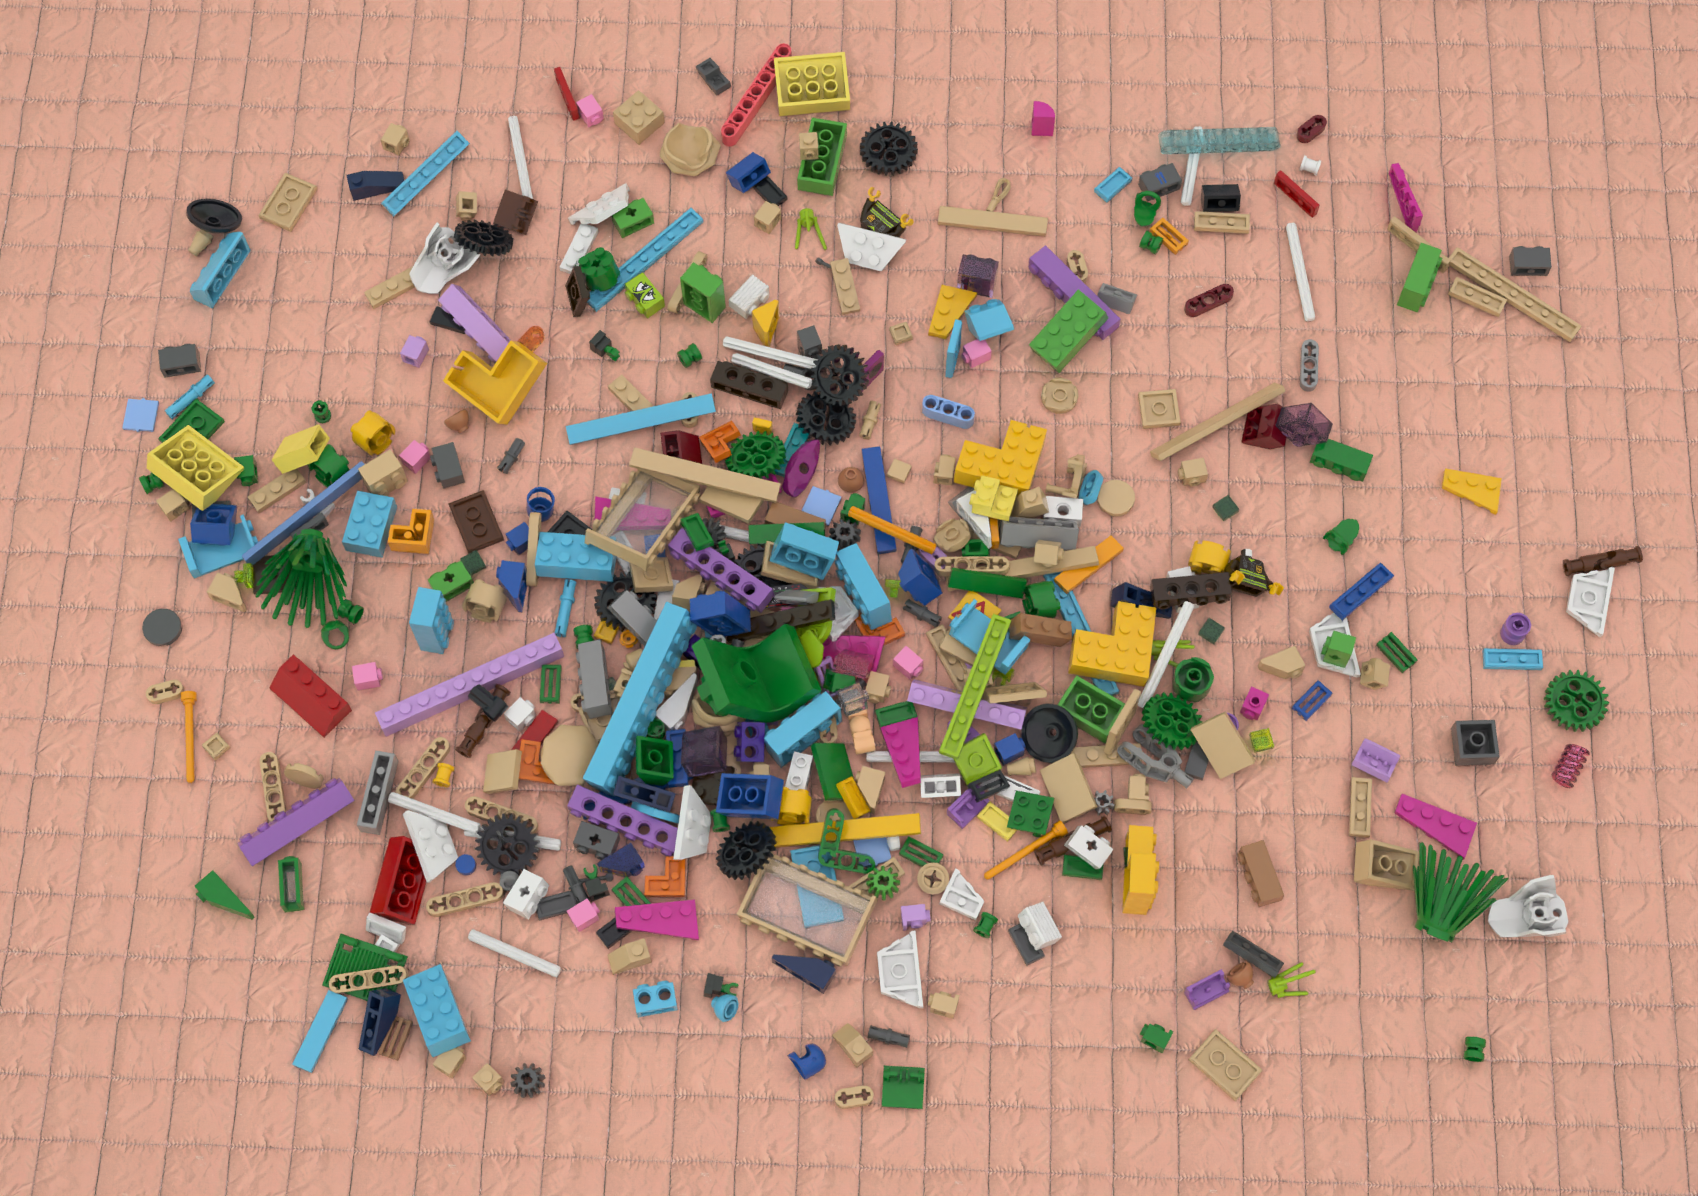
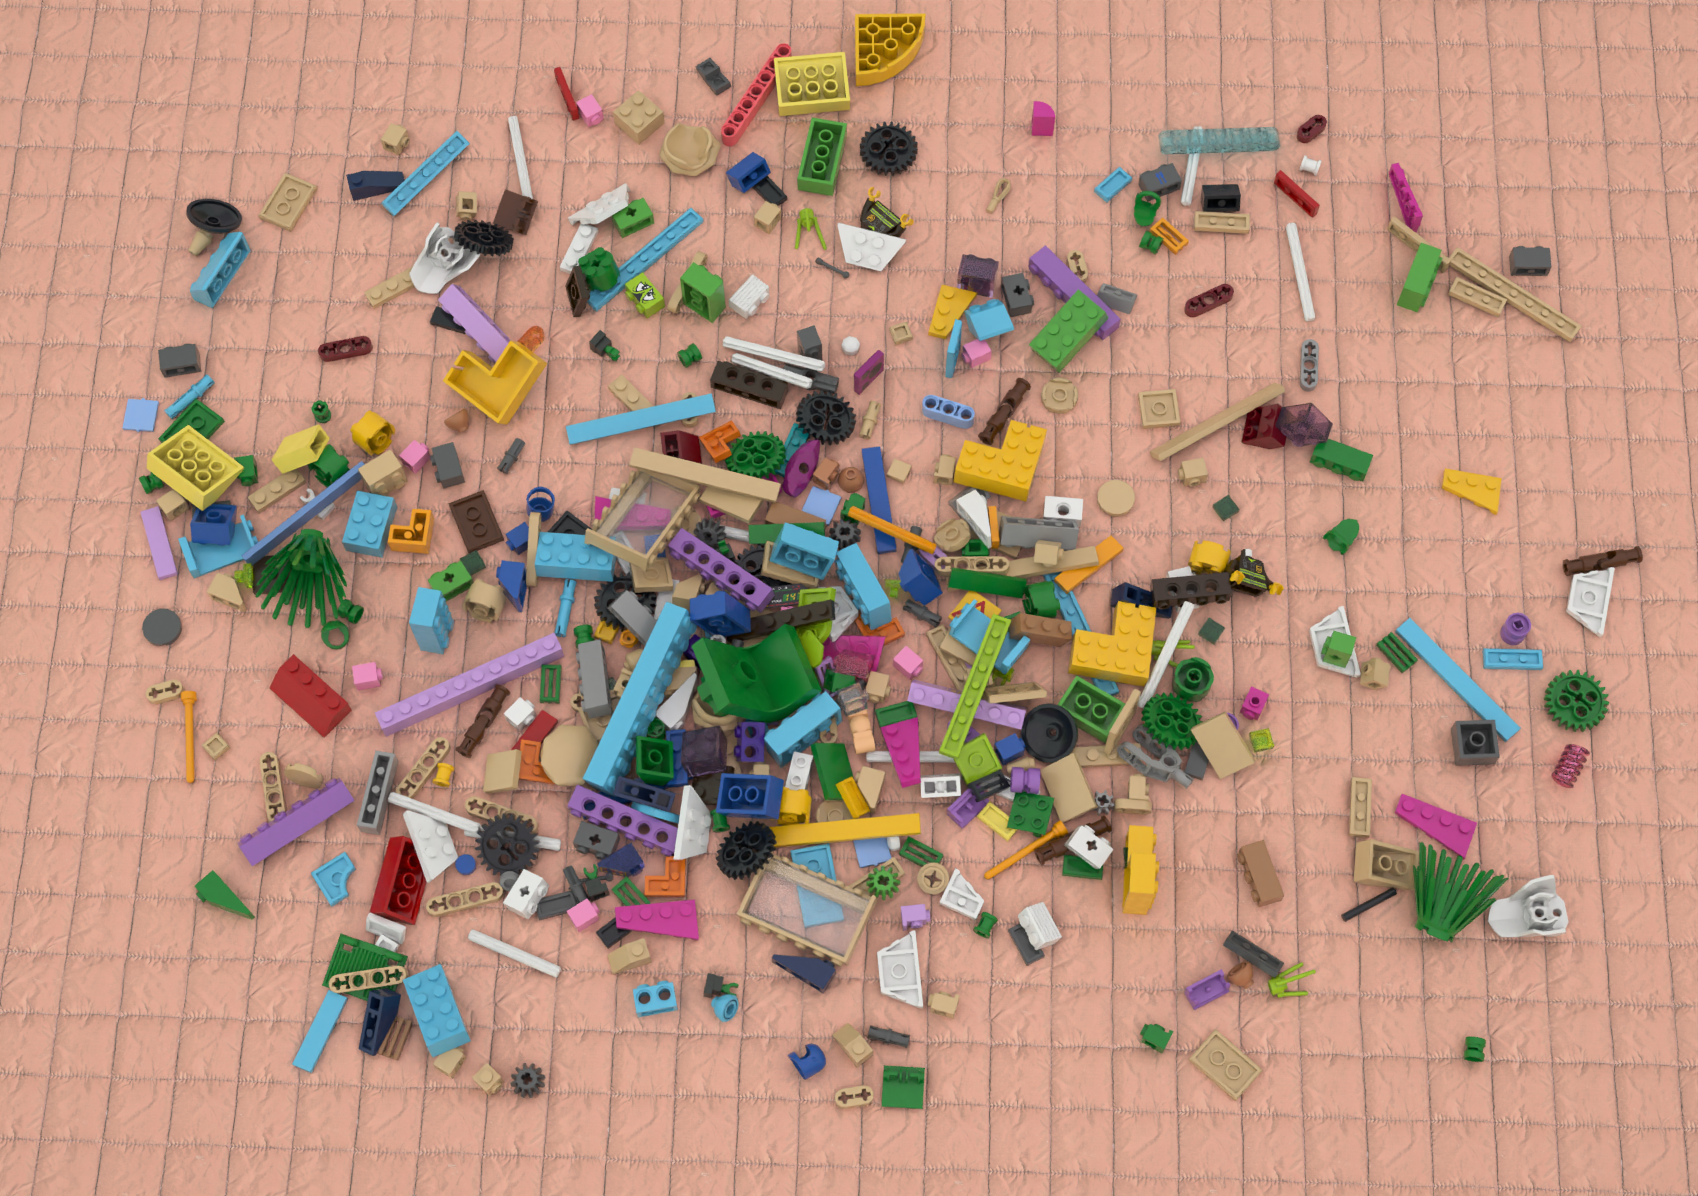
green window [278,856,305,913] -> none
dark grey tile [290,512,329,539] -> none
lavender brick [400,335,429,368] -> none
black piece [468,684,508,722] -> none
green tile [680,513,714,552] -> none
yellow slope [752,300,780,347] -> none
yellow tile [752,417,773,435] -> none
light grey slope [774,590,819,605] -> none
tan brick [799,132,819,160] -> none
black gear [811,344,869,406] -> none
green beam [818,808,875,874] -> none
tan plate [830,258,860,315] -> none
tan tile [938,206,1048,237] -> none
light yellow plate [969,476,1018,521] -> none
tan slope [1011,487,1049,518] -> none
tan piece [1045,454,1087,498] -> none
medium azure plate [1078,470,1103,505] -> none
tan slope [1258,646,1306,679] -> none
blue tile [1292,680,1333,721] -> none
blue tile [1329,562,1394,621] -> none
lavender bracket [1351,738,1400,783] -> none
none -> lavender tile [140,506,178,580]
none -> medium azure tile [311,852,356,907]
none -> dark red beam [318,336,373,362]
none -> nougat brick [813,457,840,490]
none -> white tile [842,336,860,356]
none -> yellow brick [855,13,926,86]
none -> reddish brown piece [978,377,1031,445]
none -> dark grey brick [1001,273,1034,317]
none -> medium lavender wheel [1010,767,1040,794]
none -> black bar [1341,887,1397,922]
none -> medium azure tile [1395,618,1521,742]

